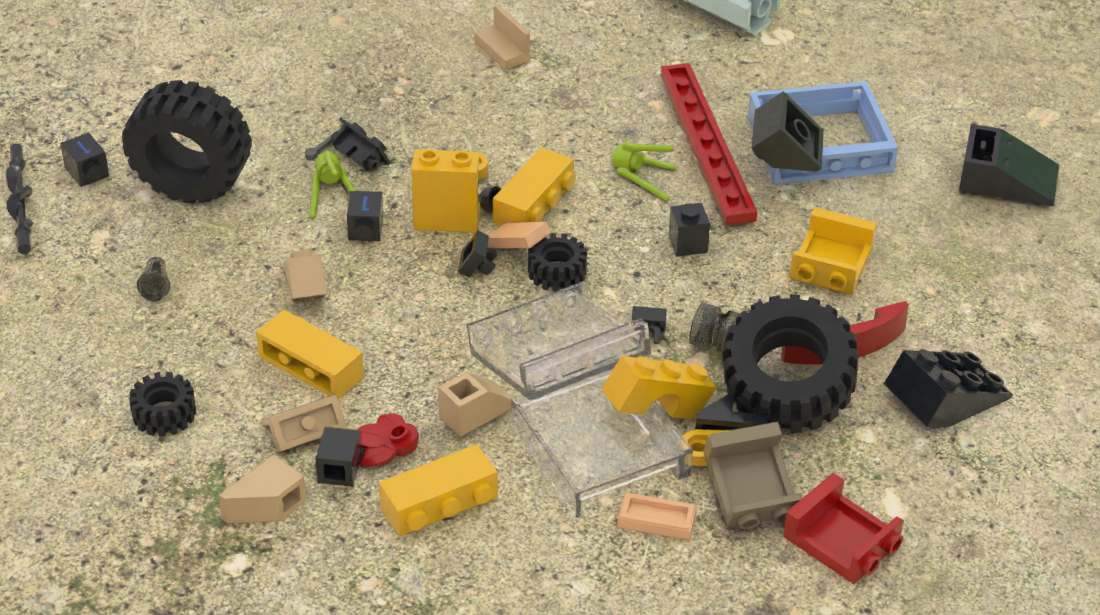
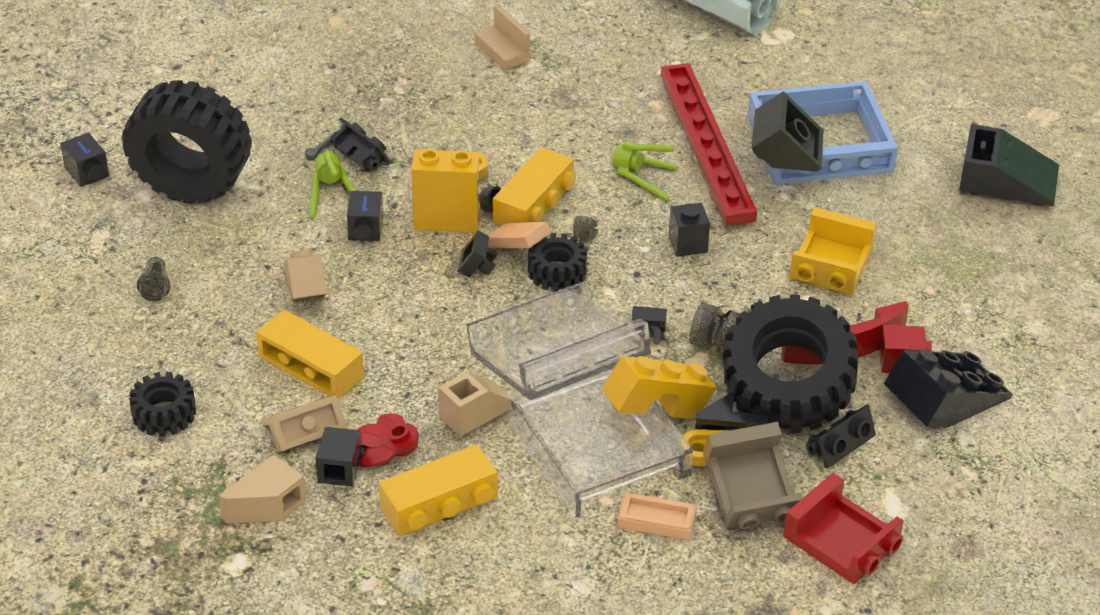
black piece [6,144,34,254] -> none
none -> clear smoke hinge [573,216,598,242]
none -> black hinge [806,404,876,468]
none -> red brick [879,325,932,373]

